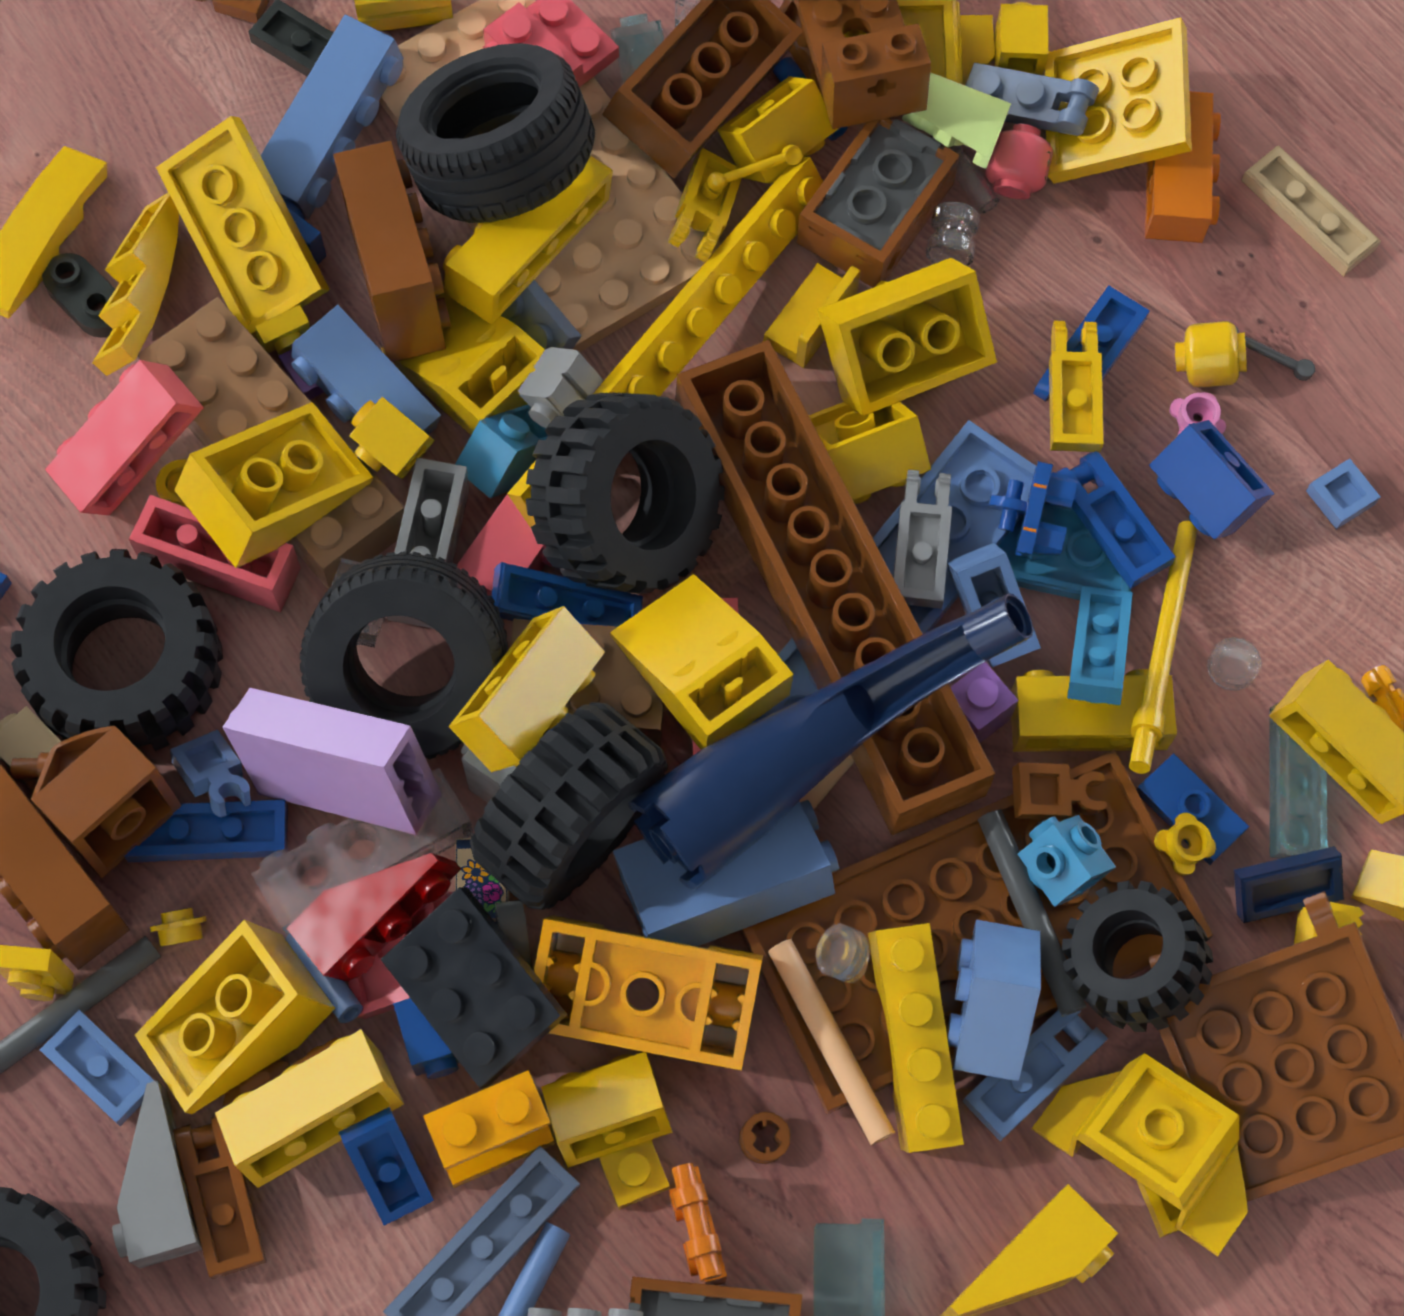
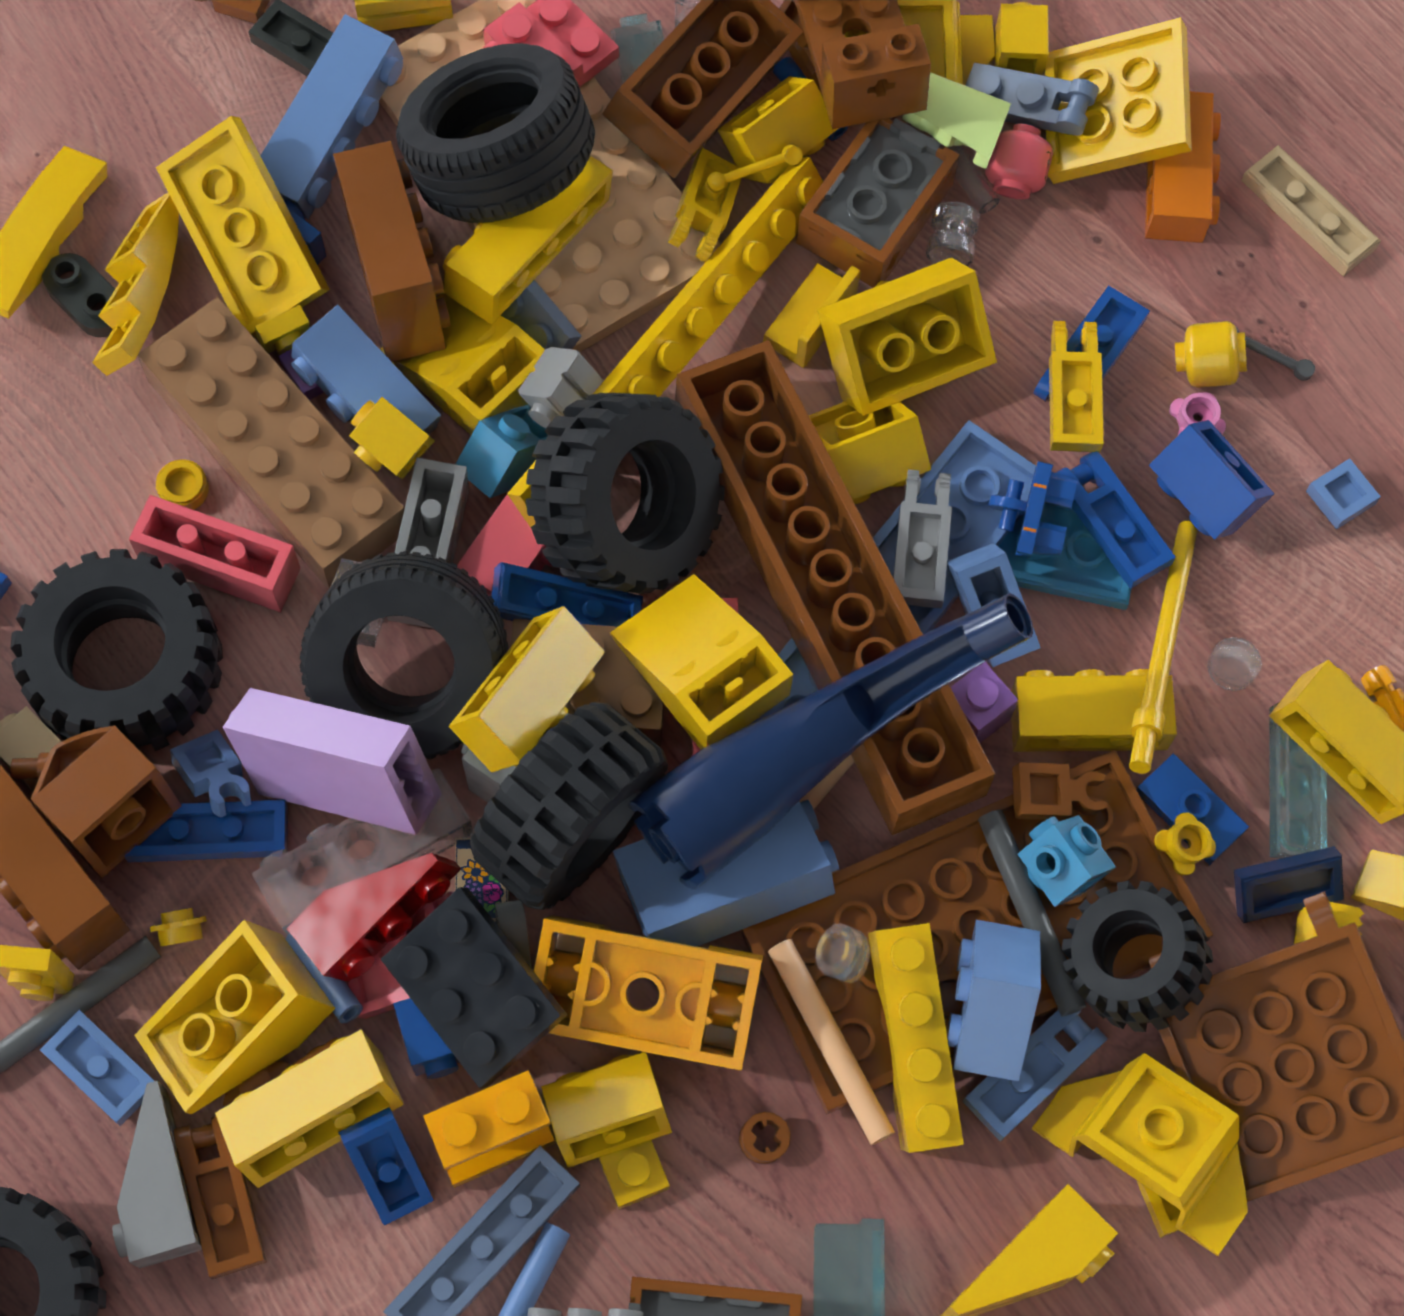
coral brick [45,360,204,516] -> none
yellow slope [174,402,374,568] -> none
orange plate [668,1163,727,1285] -> none
dark azure plate [1067,586,1133,705] -> none

